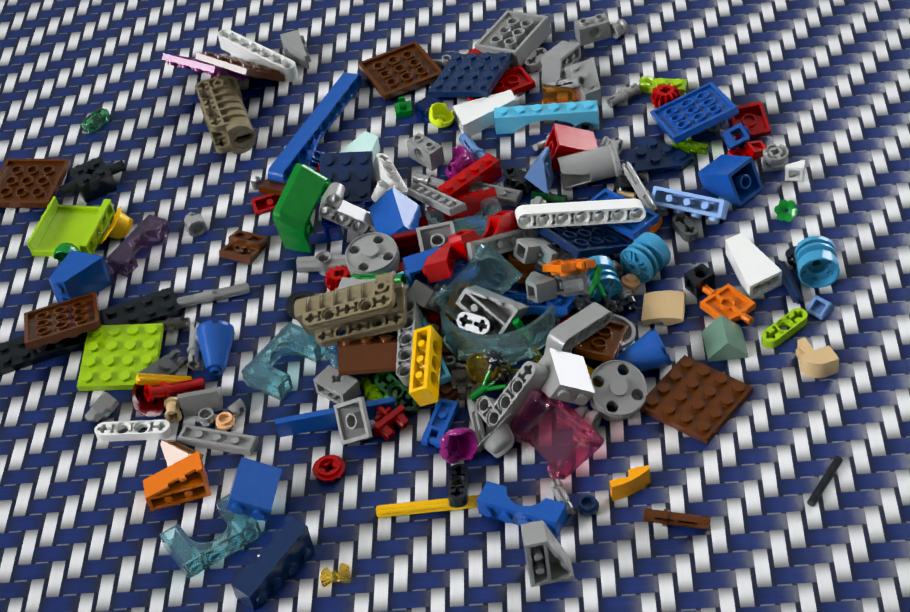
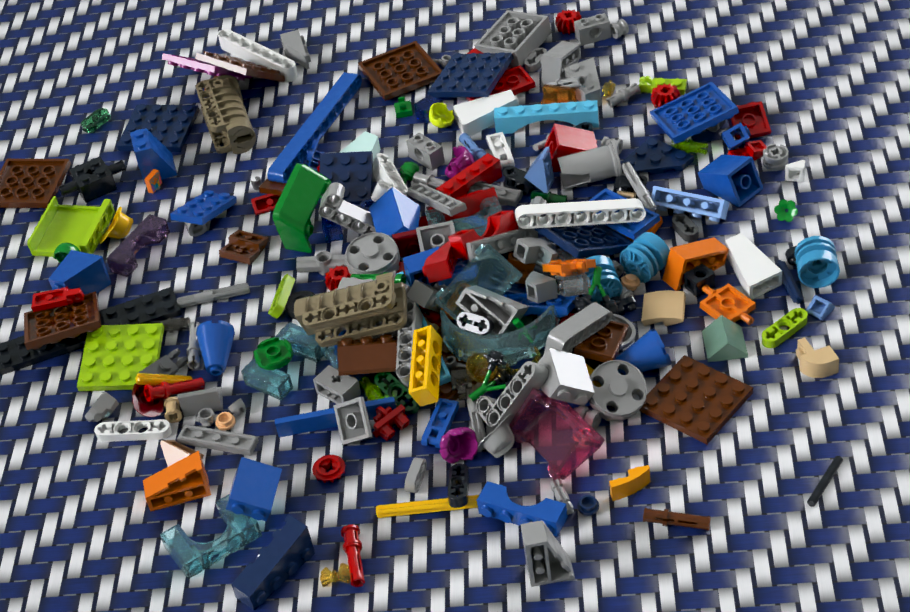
none -> red hinge [31,287,84,312]
none -> dark blue plate [117,104,200,152]
none -> blue slope [130,128,177,184]
none -> orange tile [144,169,162,194]
none -> blue plate [170,190,237,225]
none -> green tile [254,337,293,370]
none -> lime beam [268,274,295,319]
none -> red pin [341,524,365,587]
none -> green piece [399,161,419,184]
none -> light grey beam [404,457,427,493]
none -> white plate [486,132,515,170]
none -> red gear [555,9,582,34]
none -> clear yellow plate [602,80,616,97]
none -> orange wedge [662,237,729,291]

